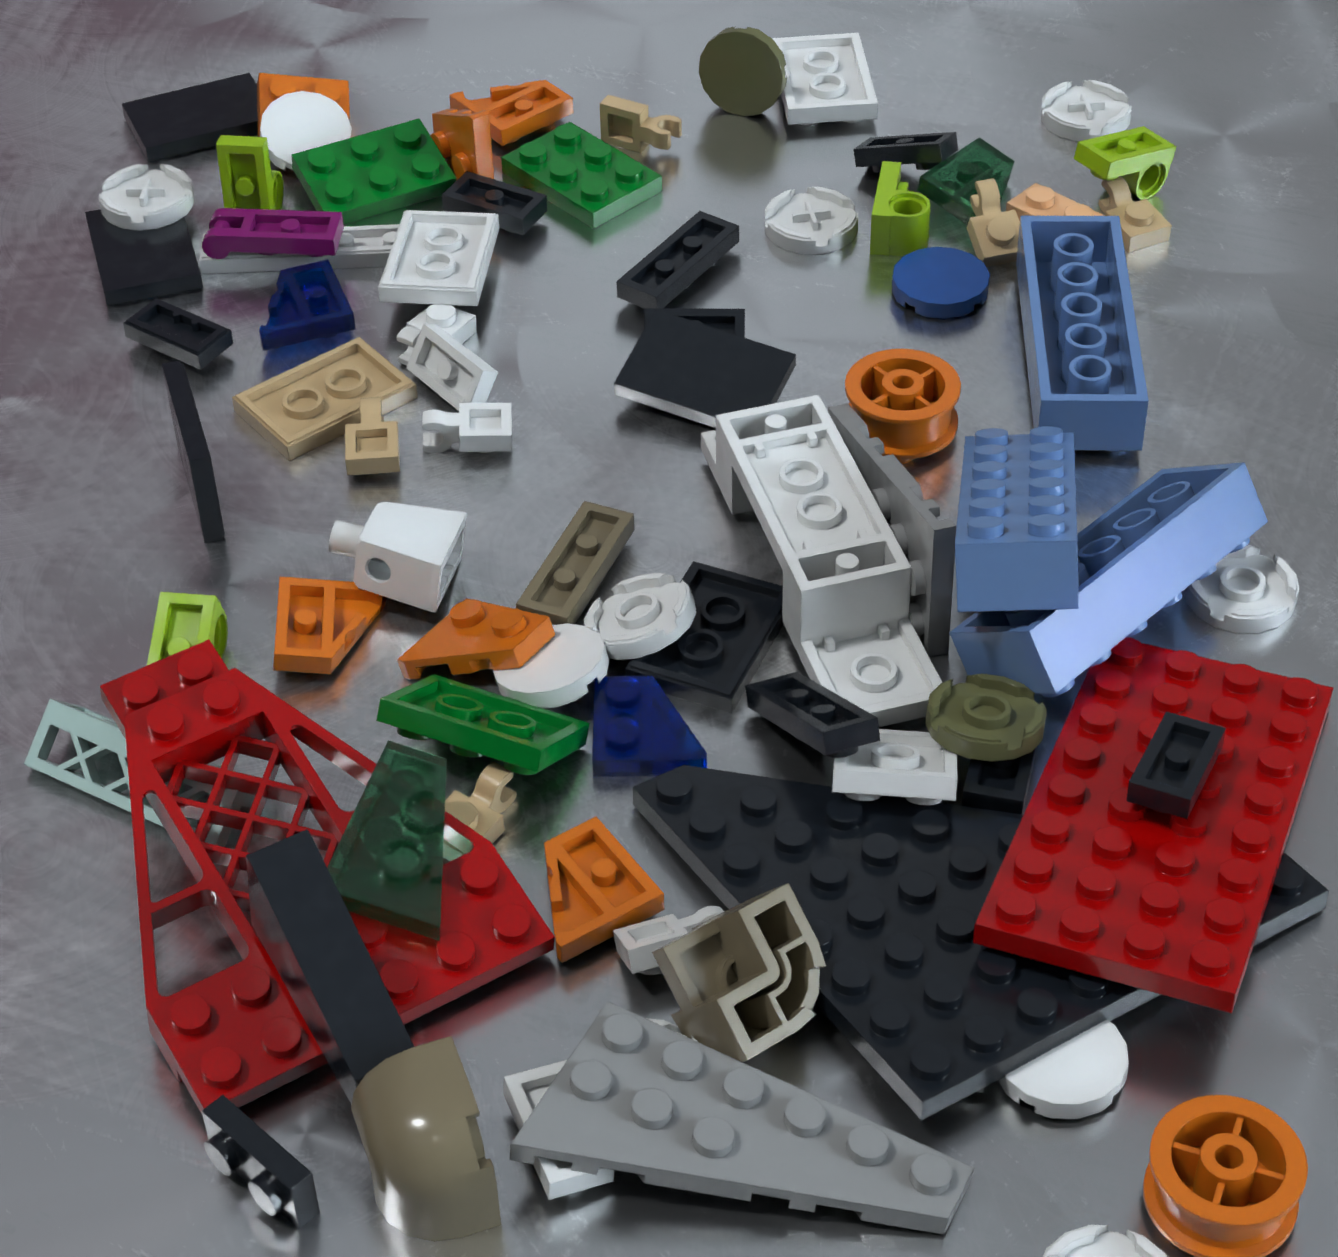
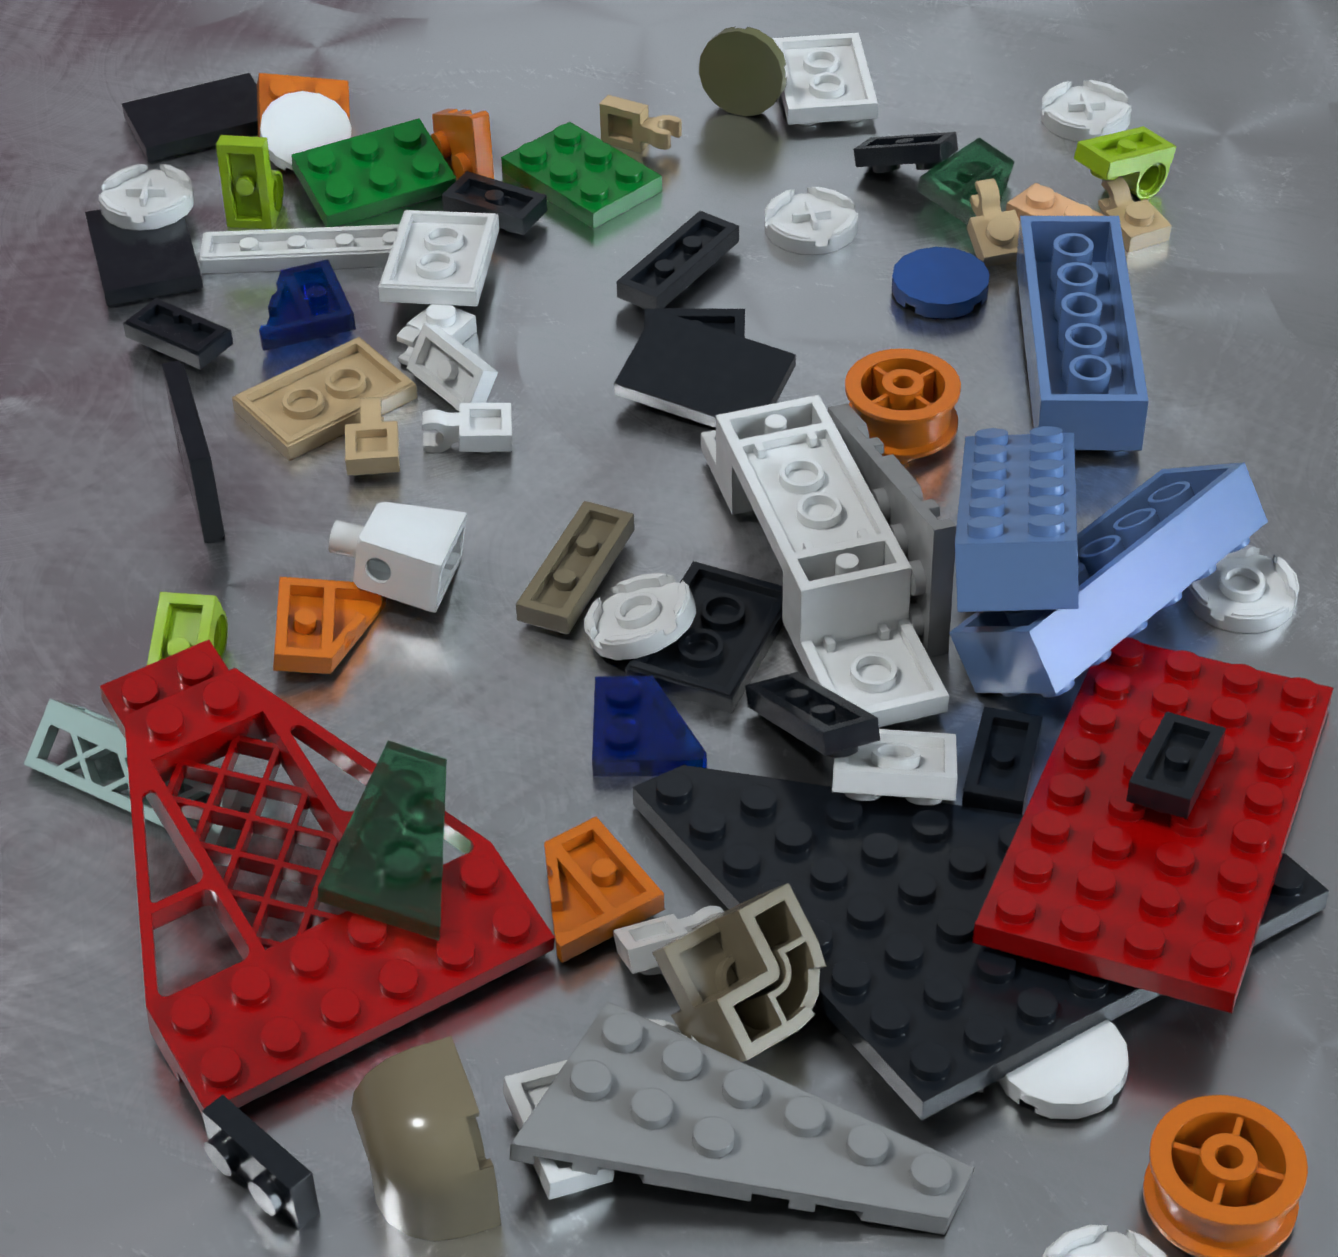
magenta plate [202,208,344,259] -> none
black slope [246,829,414,1105] -> none
green plate [376,674,590,775] -> none
orange wing [397,598,555,680] -> none
tan plate [417,762,517,861] -> none
orange wing [449,80,574,146] -> none
white tile [493,623,609,709] -> none
lime plate [870,161,931,257] -> none
olive tile [925,673,1047,762] -> none

